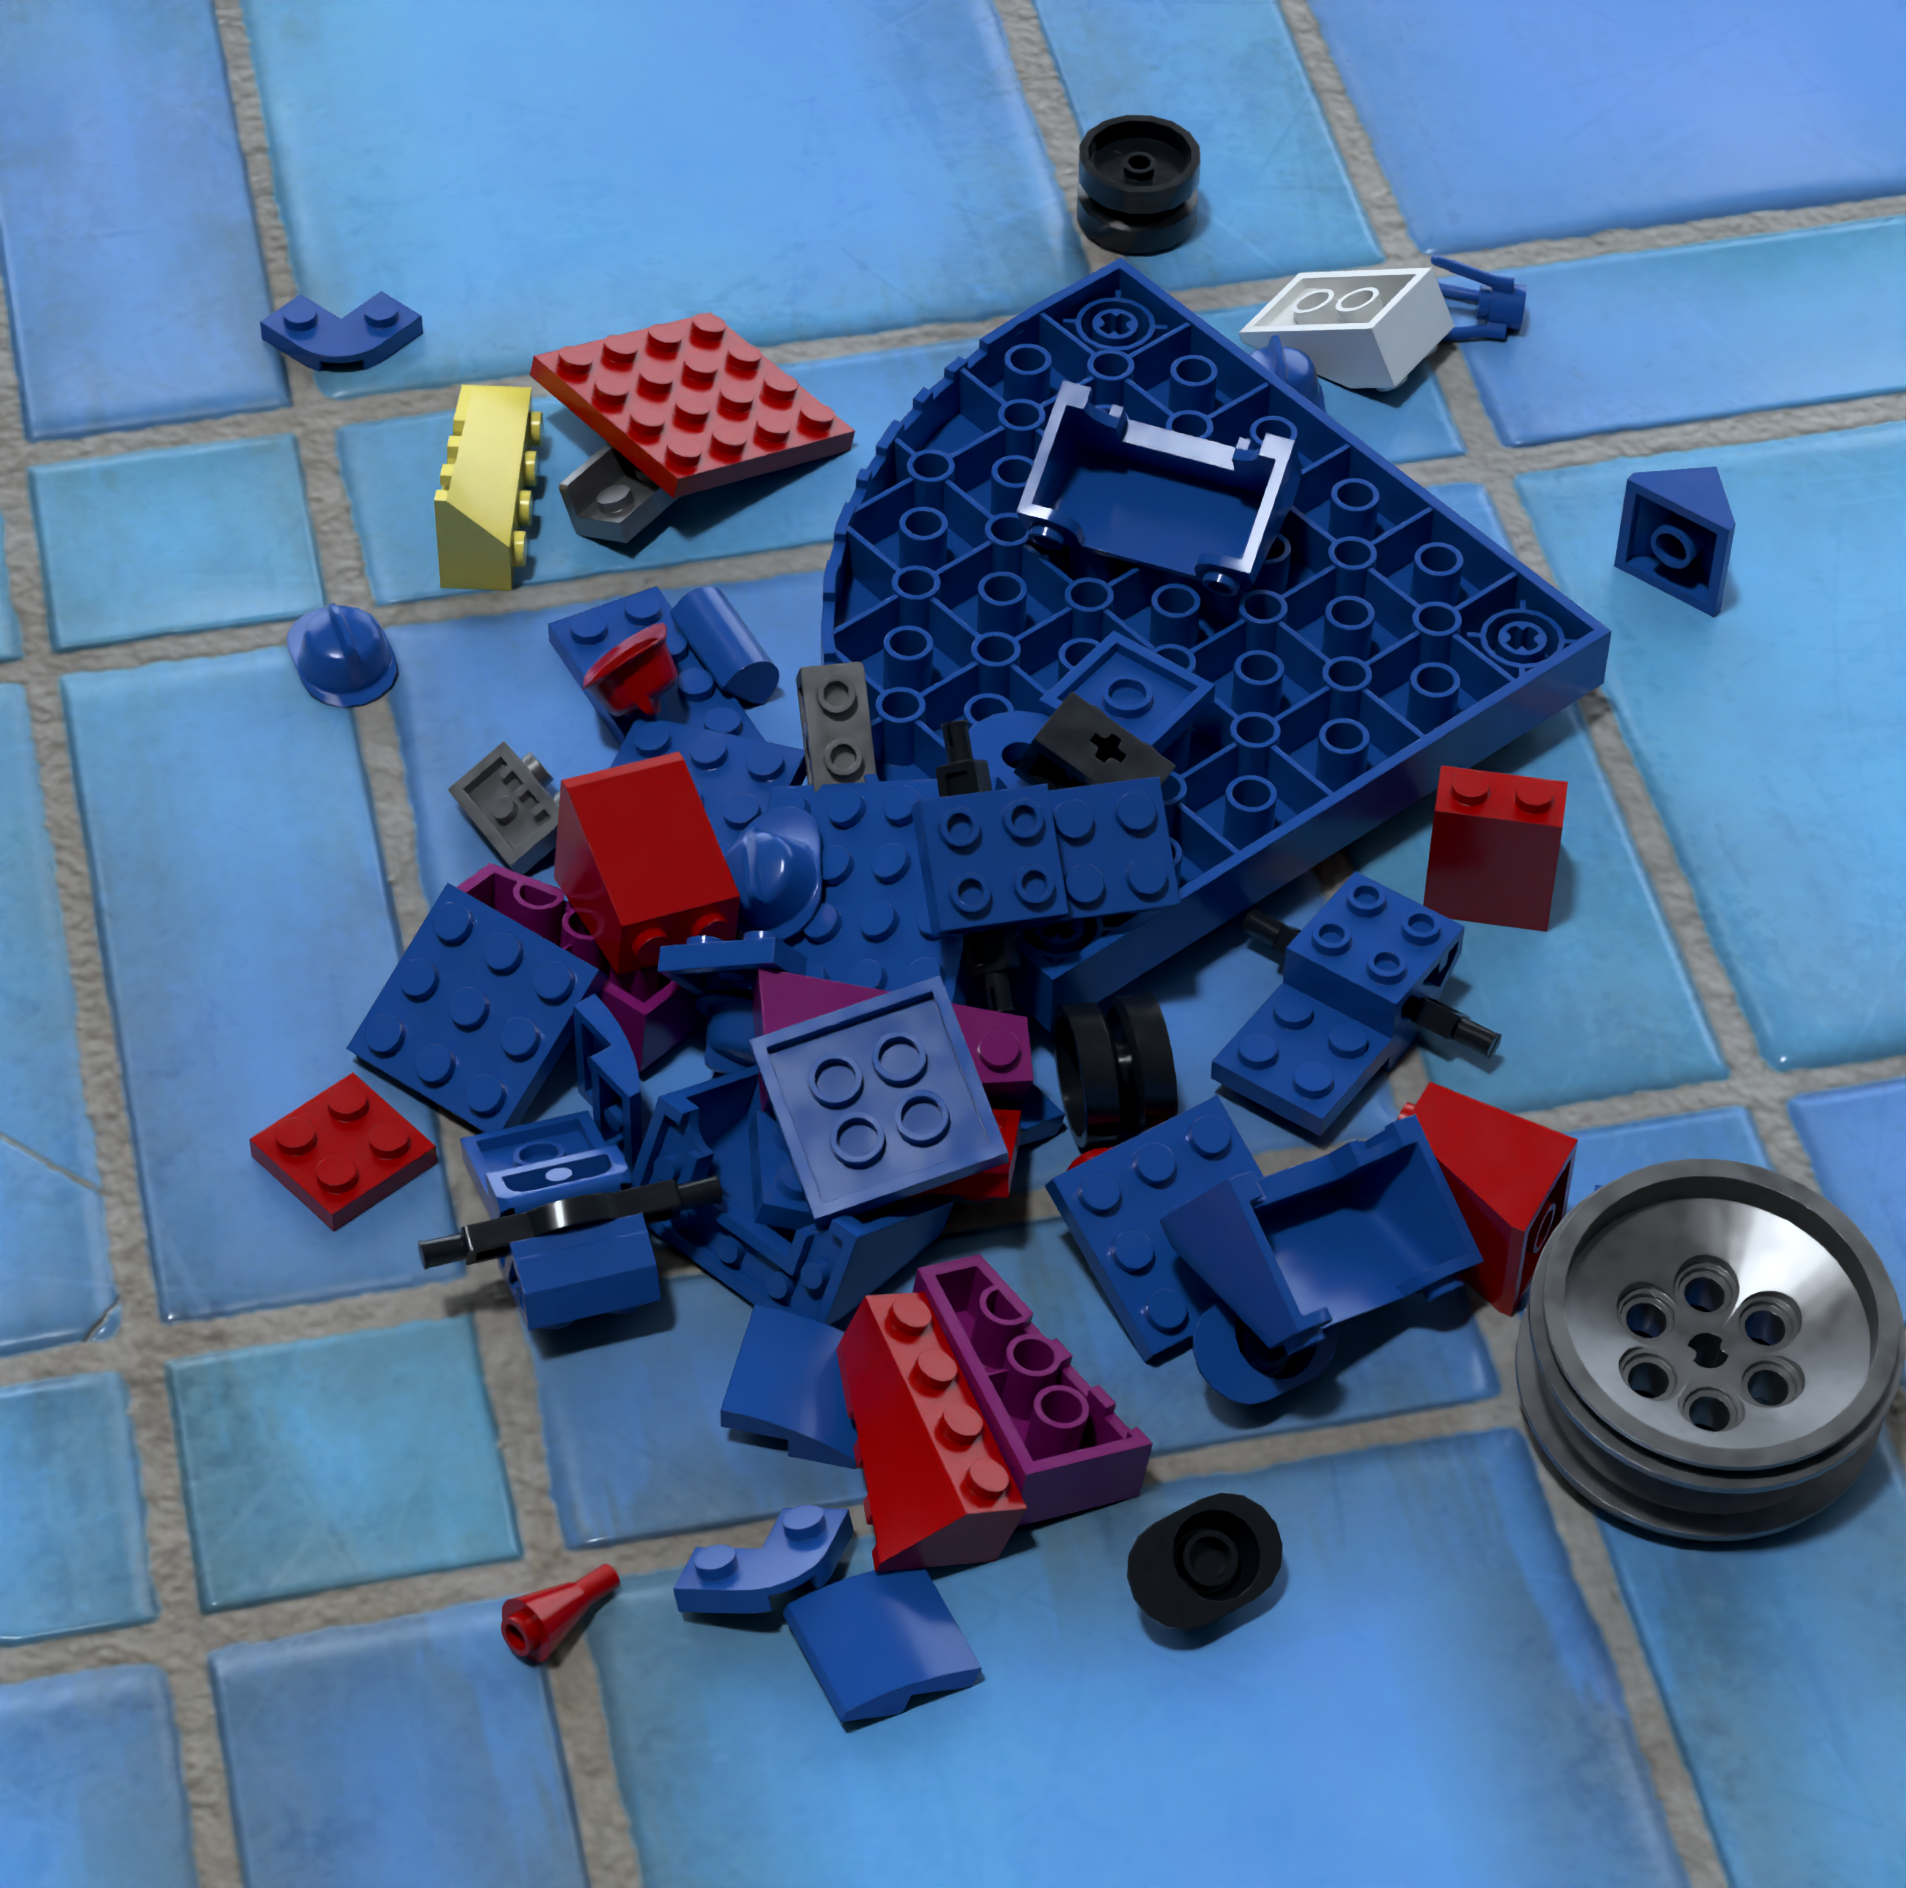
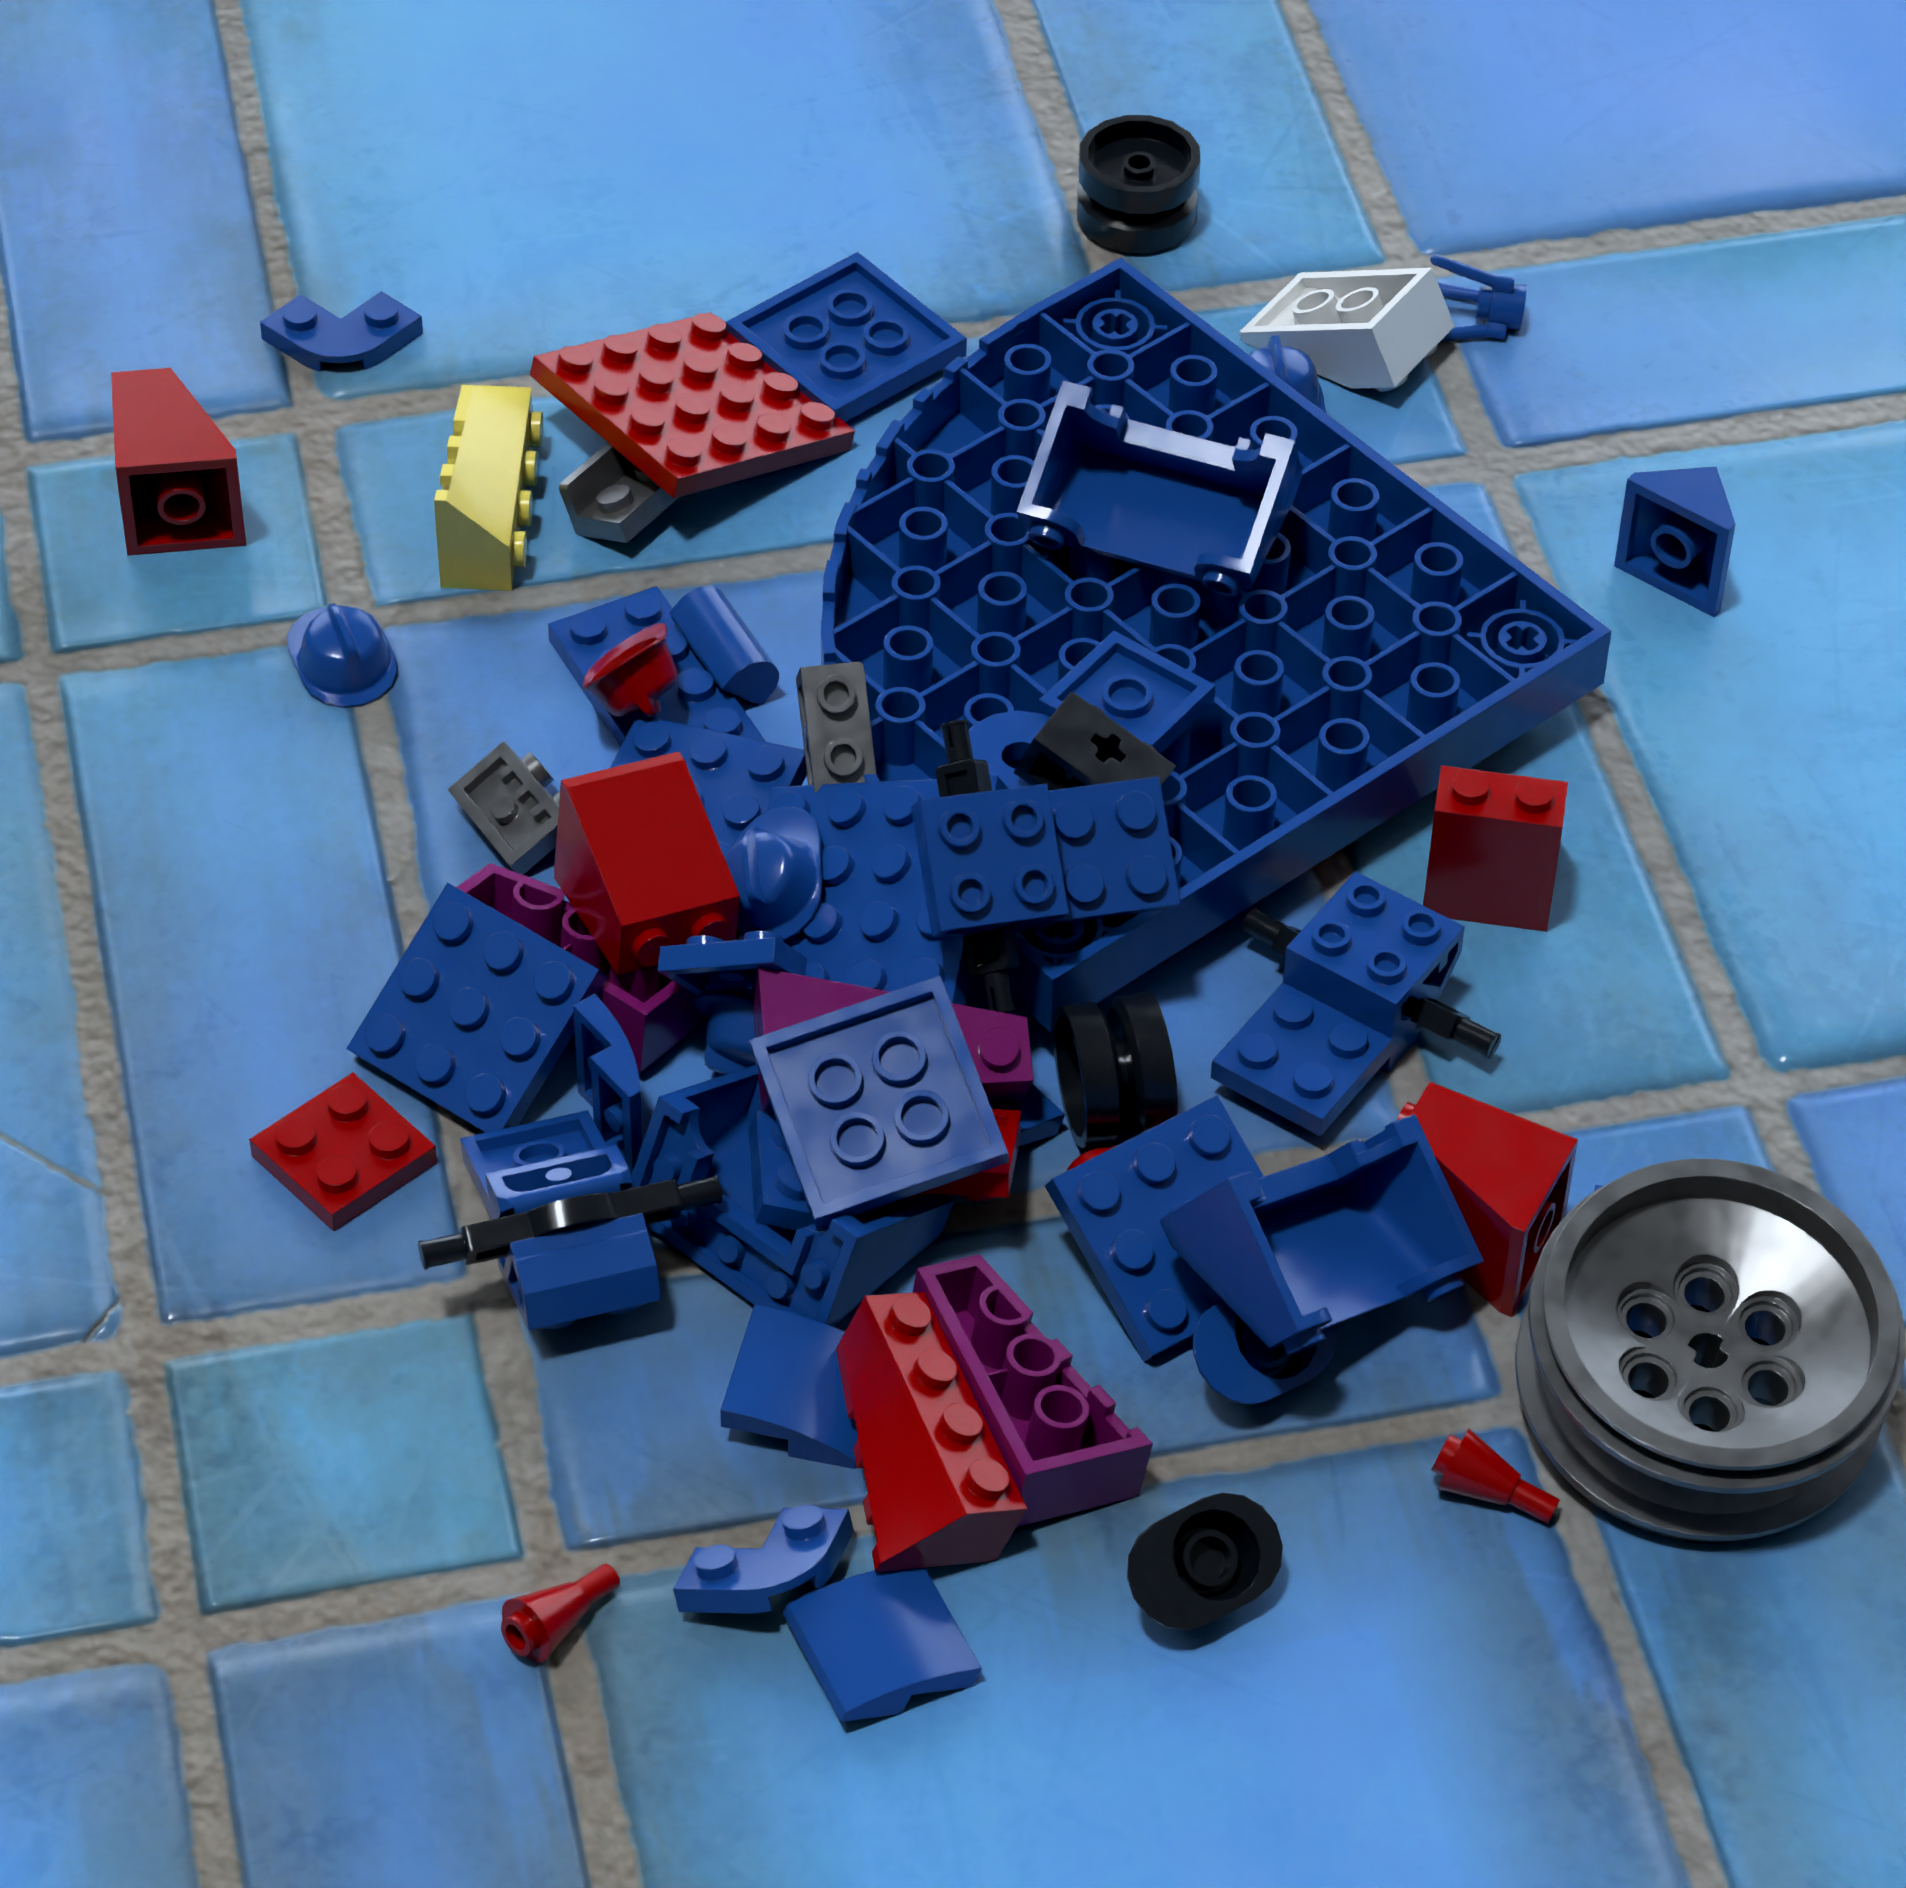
none -> red slope [111,368,246,556]
none -> blue plate [725,252,967,422]
none -> red cone [1431,1428,1560,1524]

